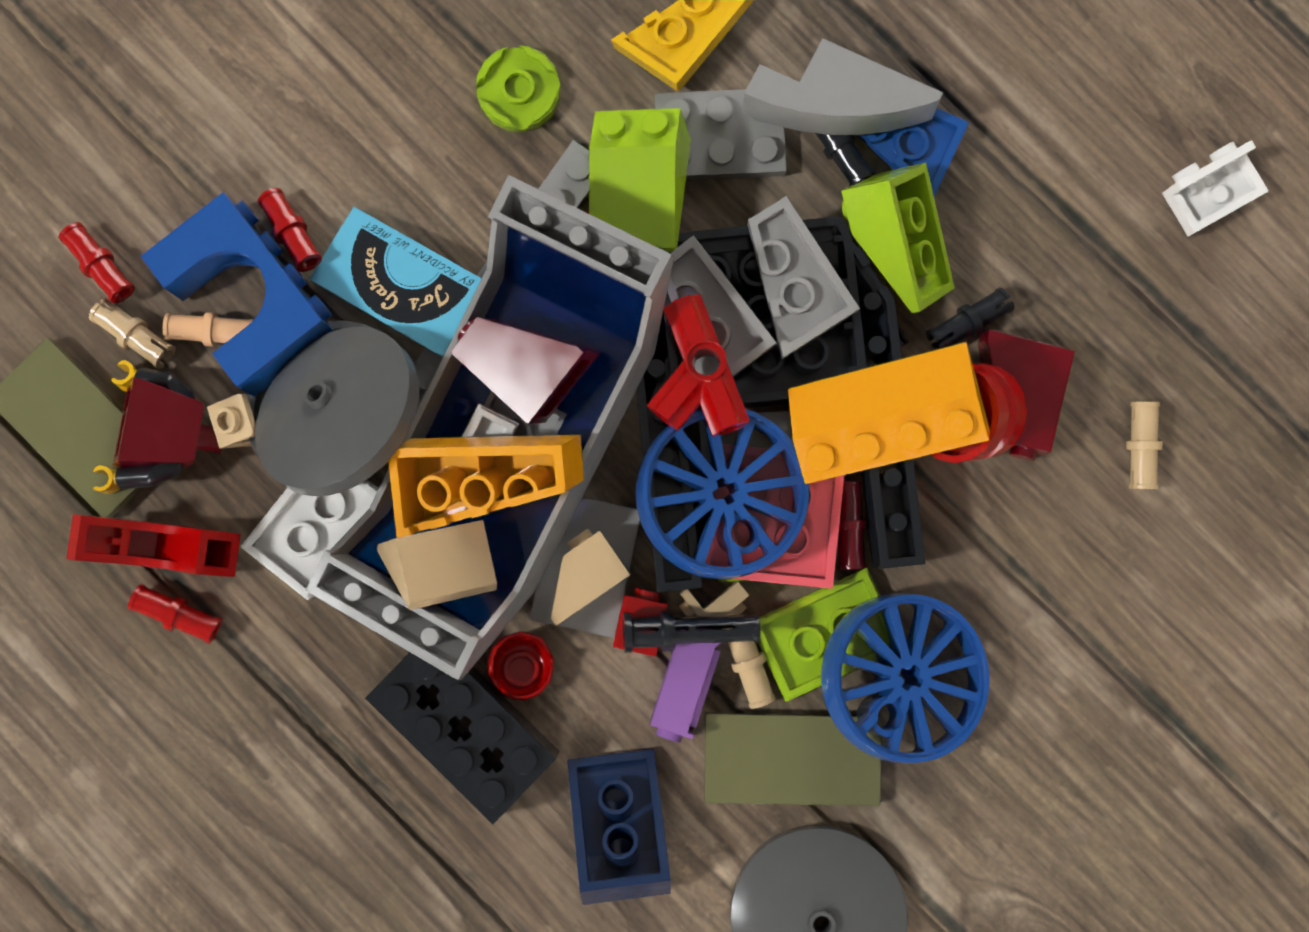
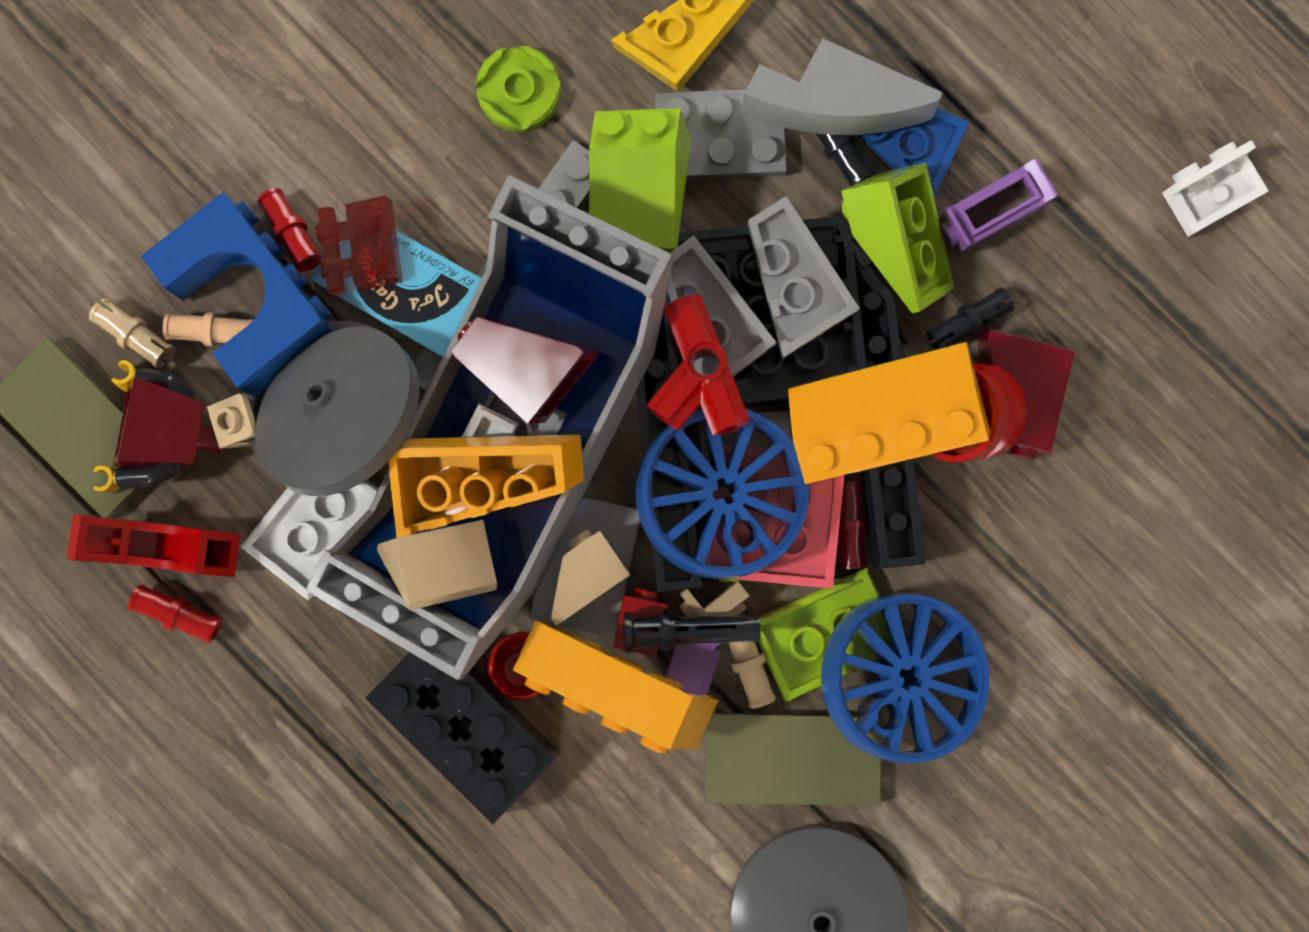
red pin [58,222,135,304] -> none
dark blue slope [567,749,671,905] -> none
tan pin [1126,402,1163,489] -> none
none -> clear red plate [315,195,403,295]
none -> light orange wedge [513,620,718,754]
none -> medium lavender window [939,158,1058,256]

